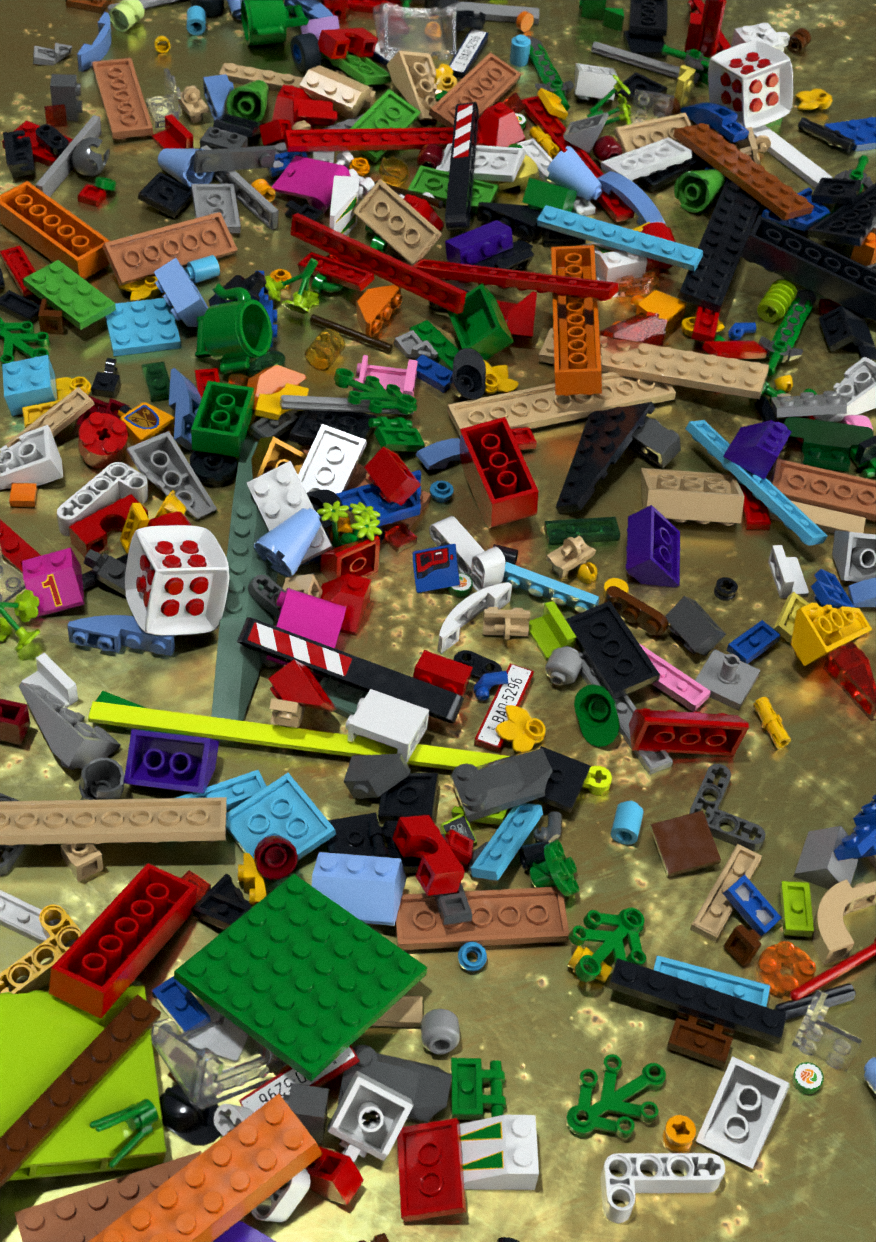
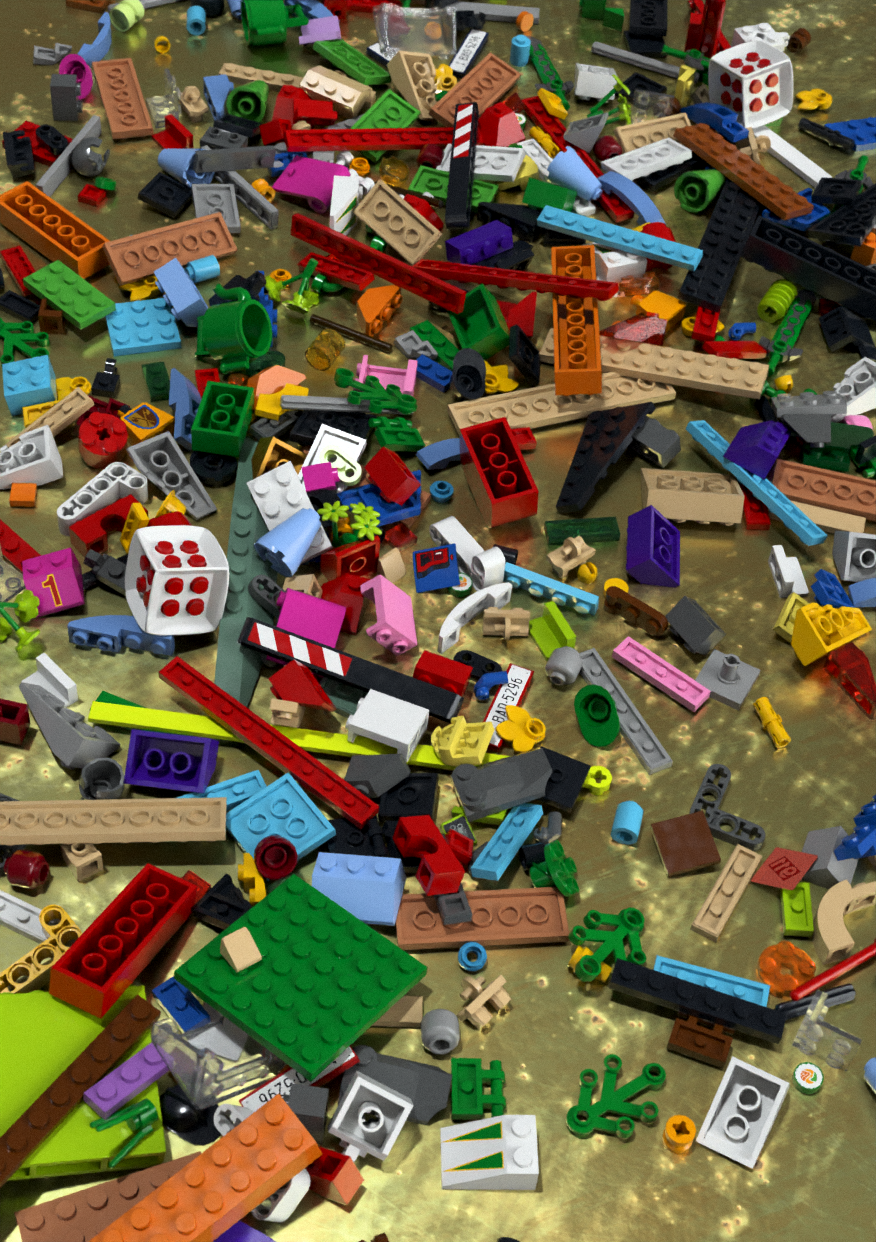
clear red tile [44,104,67,127] -> none
black plate [285,200,324,223] -> none
black wheel [291,33,322,71] -> none
red arch [318,28,378,59] -> none
red plate [397,1118,466,1222] -> none
black plate [565,601,660,699] -> none
white beam [600,1153,725,1223] -> none
red slope [629,708,749,756] -> none
black bush [714,577,738,601] -> none
blue piece [722,874,782,936] -> none
reddish brown tile [723,924,762,966] -> none
blue plate [727,620,781,664] -> none
none -> dark red head [4,849,49,890]
none -> dark pink piece [59,54,93,100]
none -> medium lavender plate [83,1040,175,1120]
none -> red plate [159,656,379,829]
none -> tan slope [220,927,262,972]
none -> dark pink brick [301,462,340,493]
none -> yellowish green plate [319,445,362,486]
none -> bright pink panel [360,574,417,655]
none -> tan slope [377,548,406,583]
none -> light yellow slope [431,715,494,766]
none -> tan hips [456,975,511,1029]
none -> black tile [509,324,540,387]
none -> dark tan plate [690,84,710,104]
none -> clear red sticker [751,847,818,890]
none -> dark grey slope [781,414,831,448]

